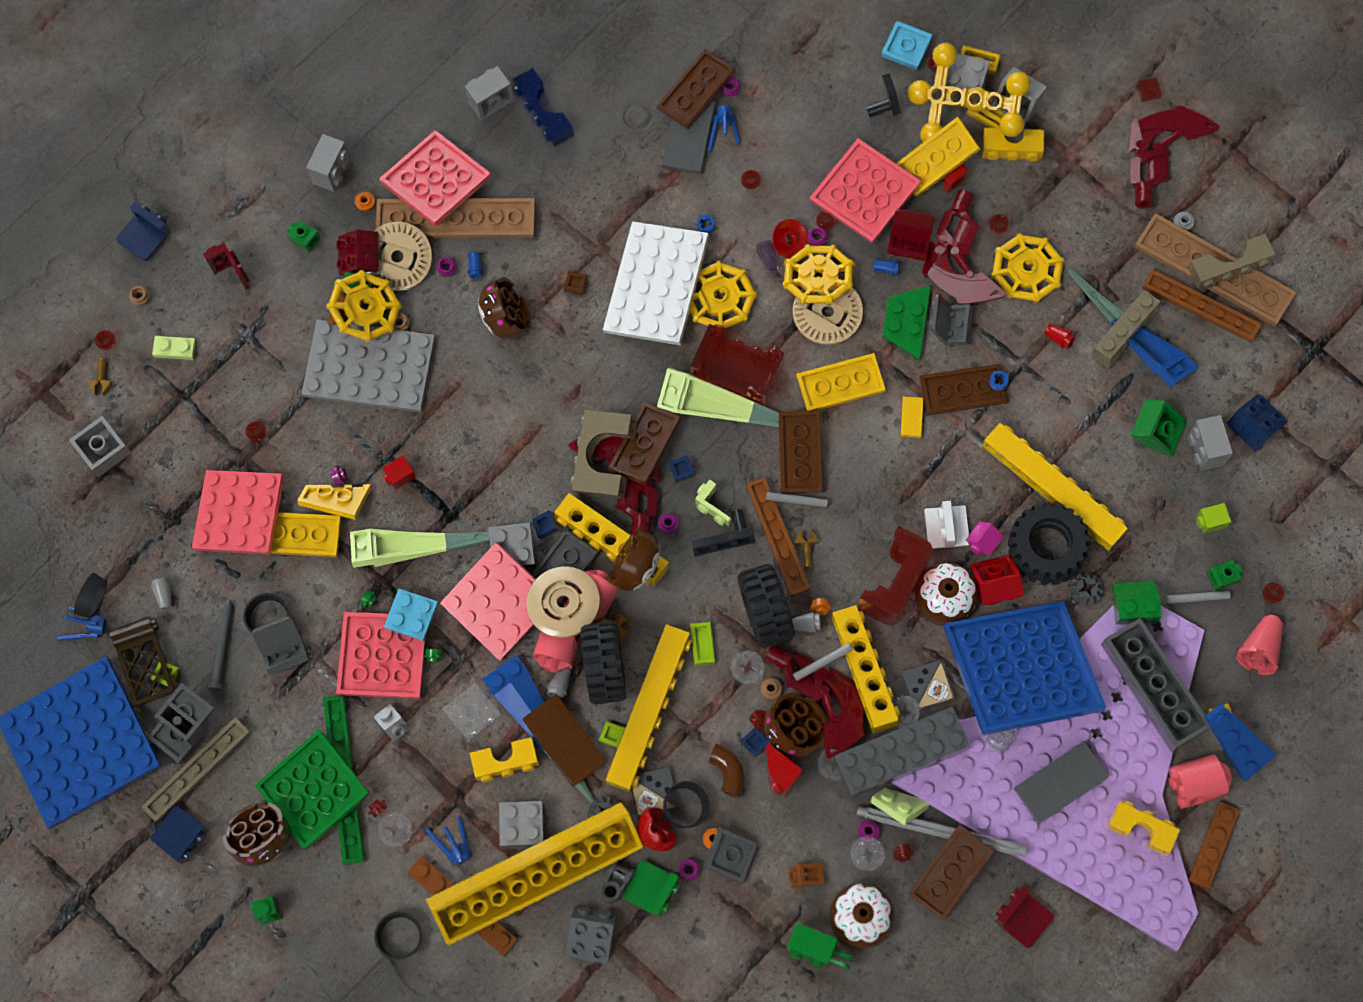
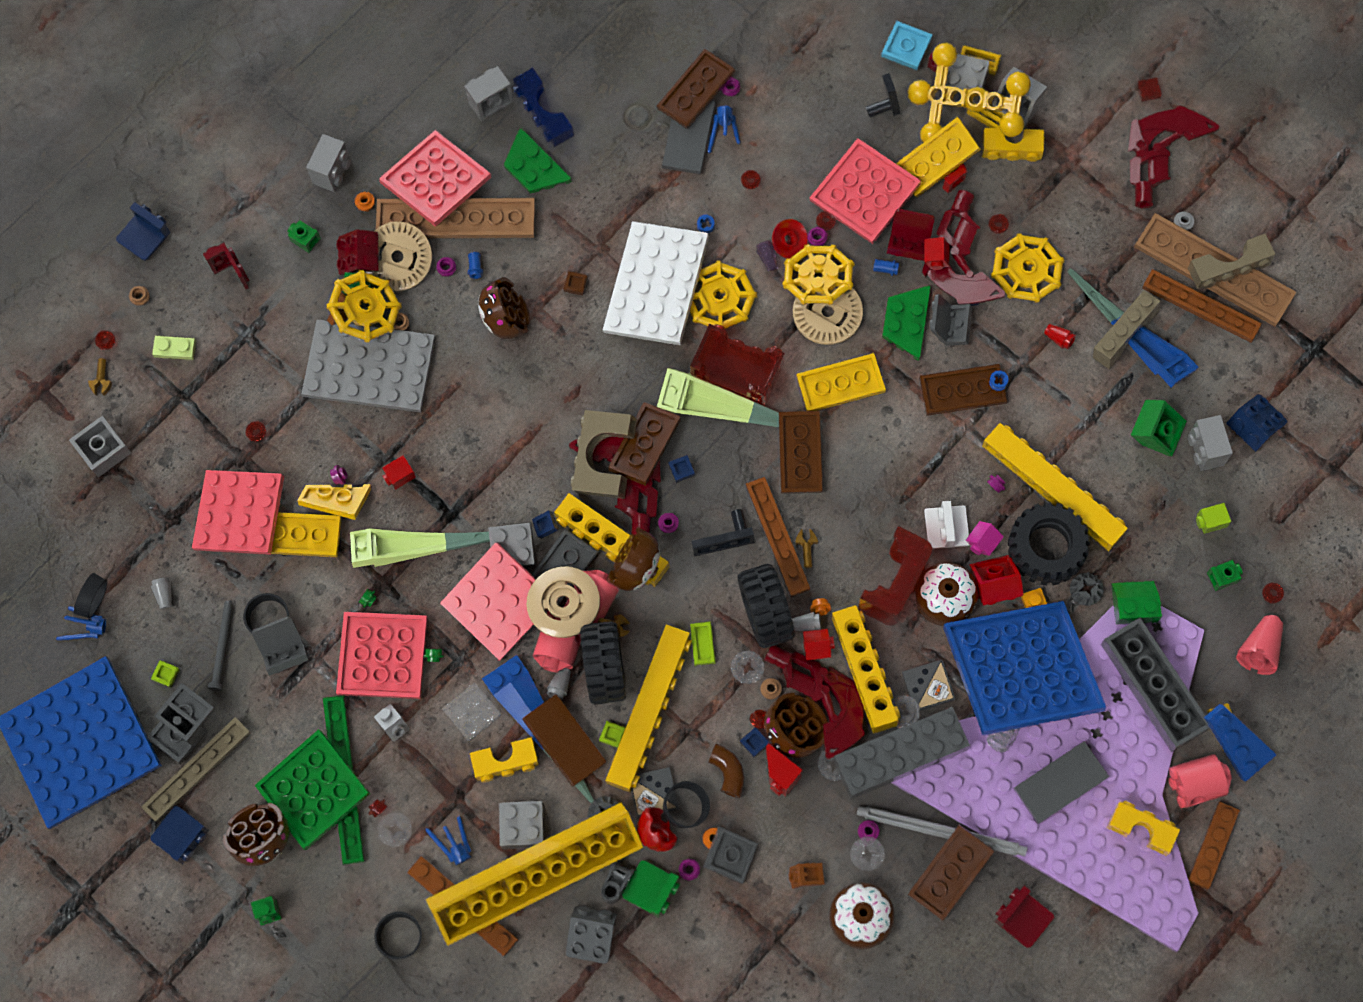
dark brown piece [110,616,178,707] -> none
medium azure plate [384,589,439,642] -> none
yellowish green bracket [695,480,731,527] -> none
light grey bar [766,492,828,507] -> none
green brick [786,923,854,970] -> none
light grey bar [793,643,852,681] -> none
yellowish green wing [871,788,929,825] -> none
clear red plate [893,844,914,862] -> none
yellow tile [900,396,923,438] -> none
light grey bar [1166,591,1231,604] -> none
none -> green wing [504,128,572,194]
none -> red brick [803,629,835,660]
none -> red brick [924,237,949,270]
none -> magenta plate [987,475,1006,493]
none -> light orange plate [1021,588,1047,608]

